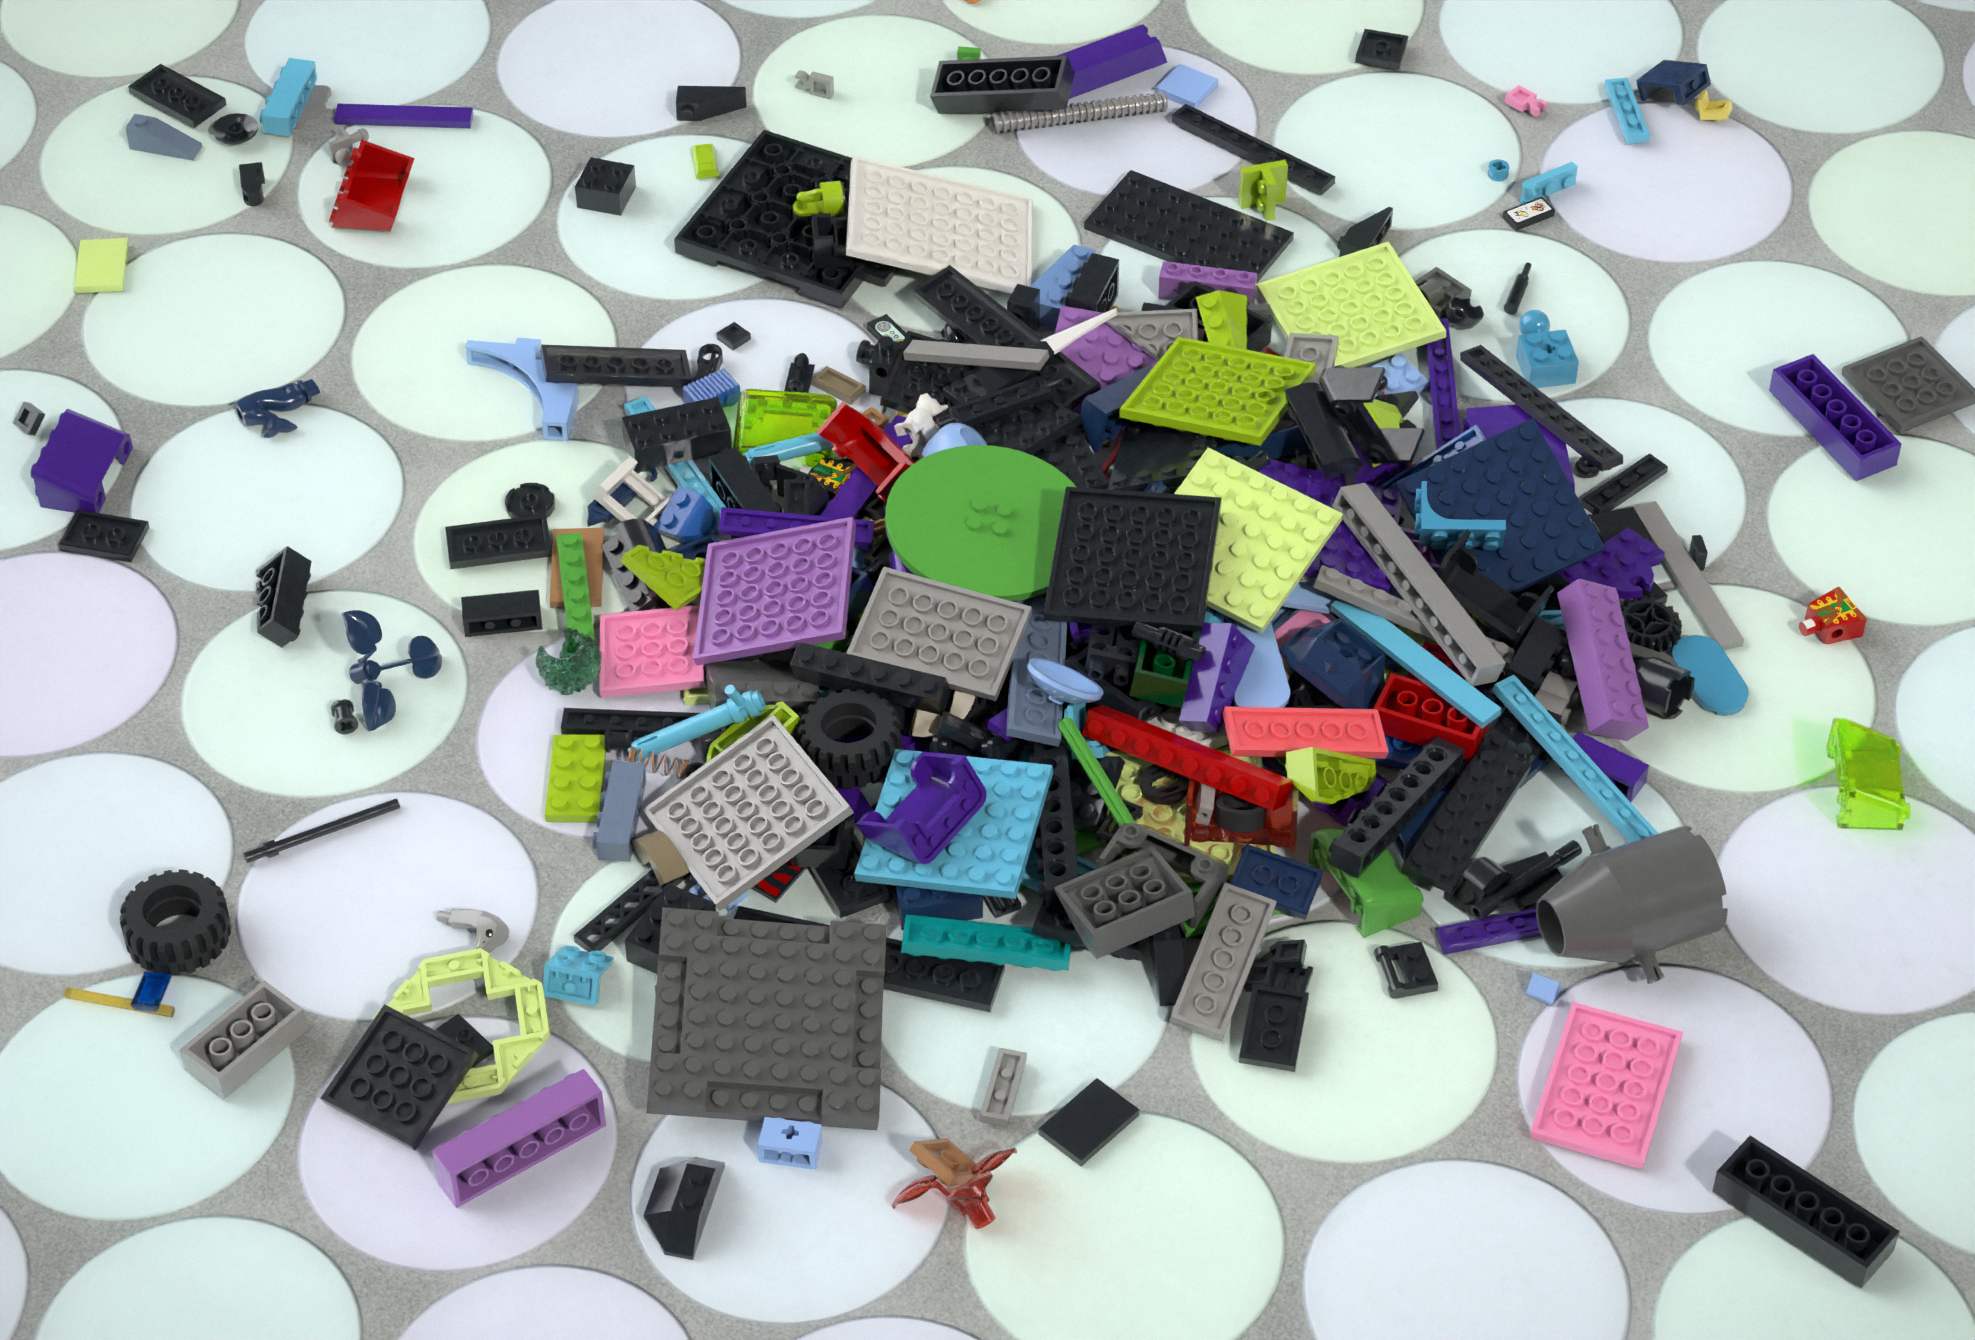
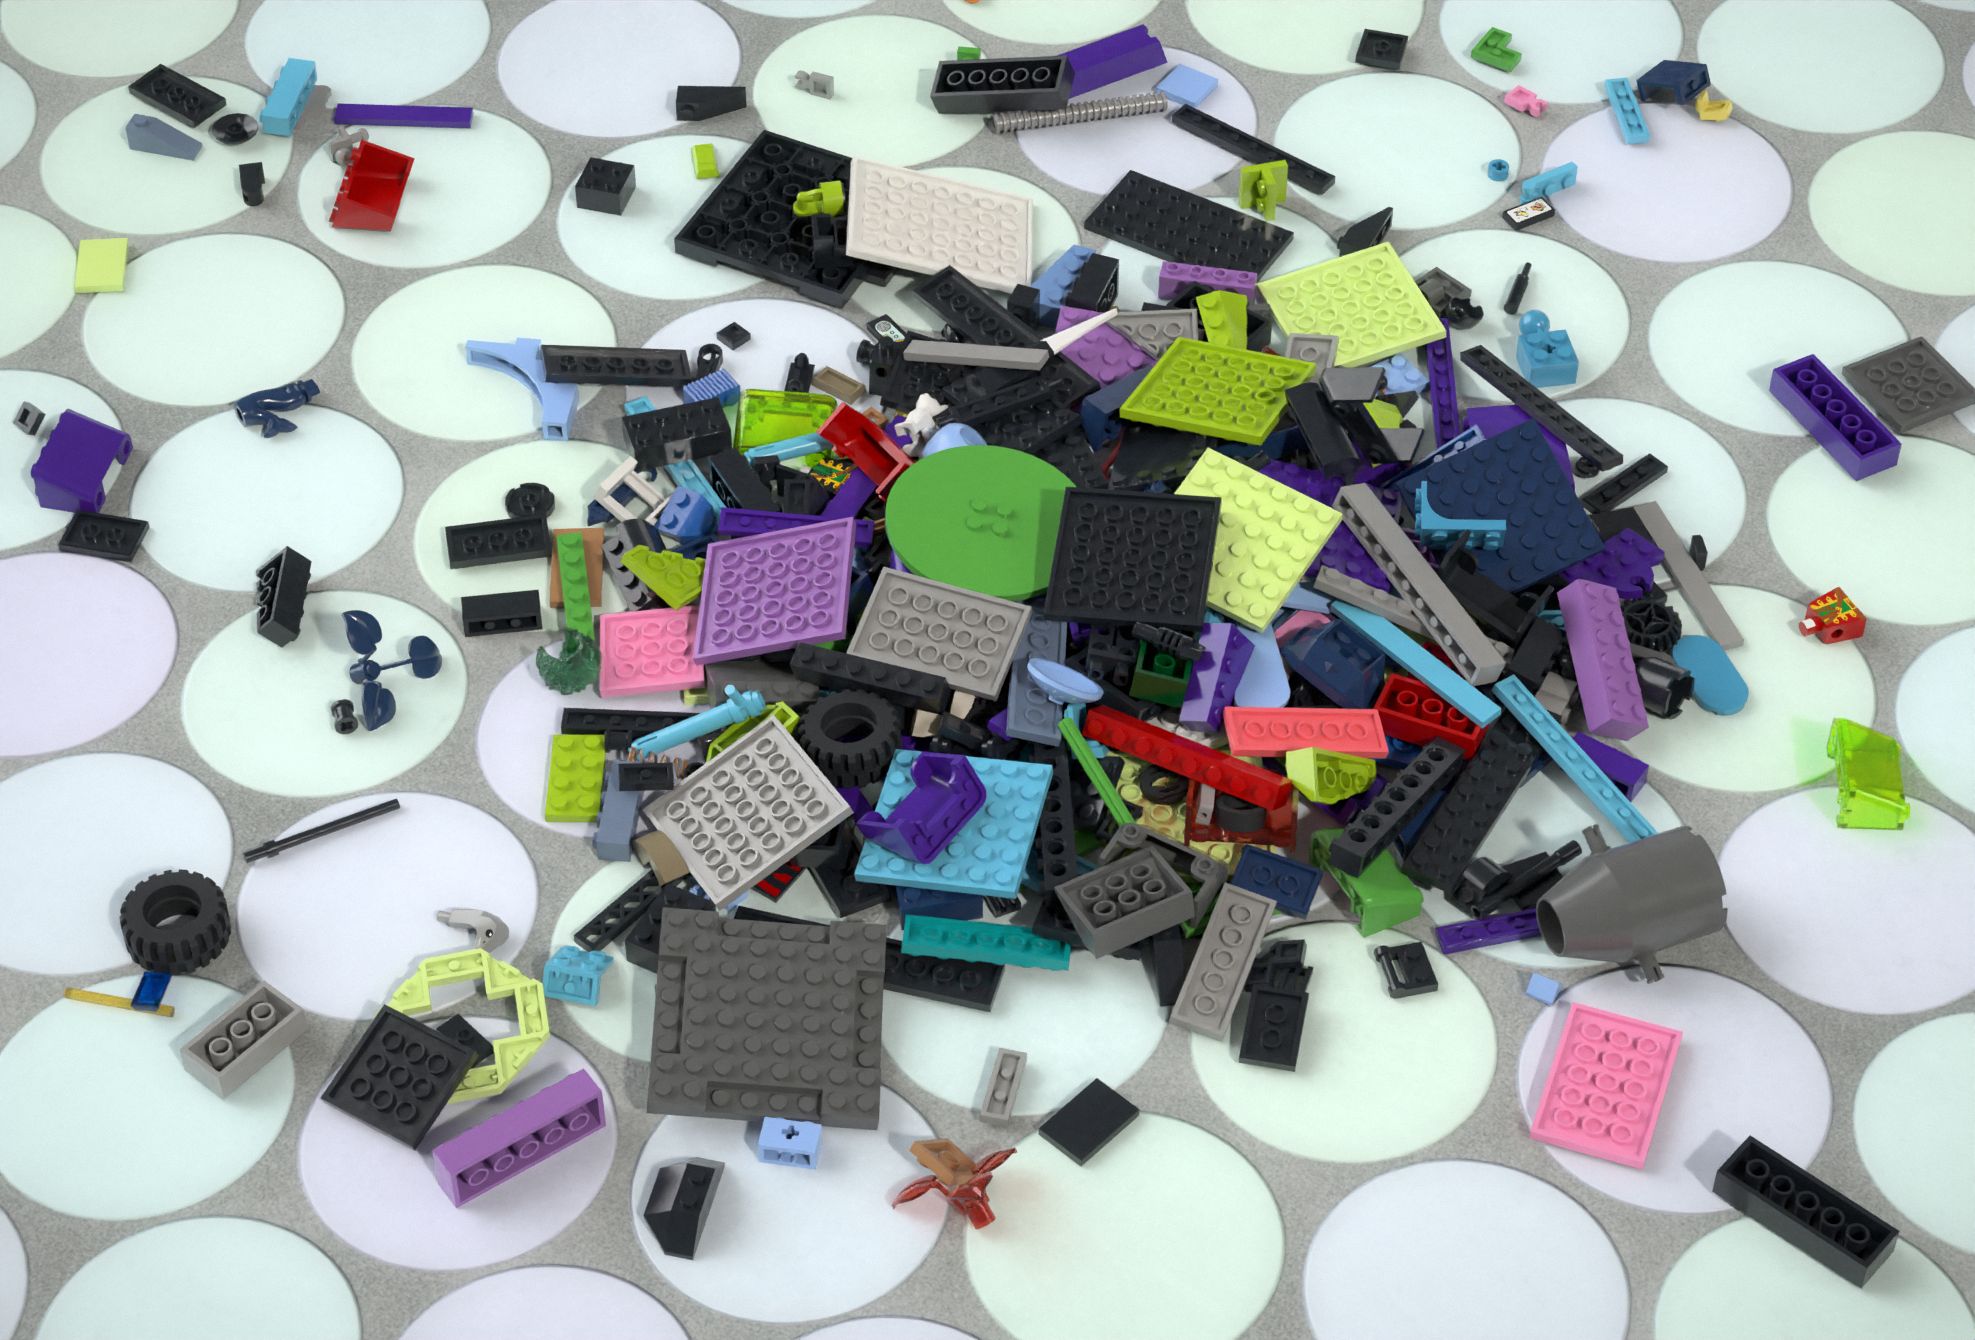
none -> black plate [618,762,674,791]
none -> bright green plate [1471,27,1522,72]

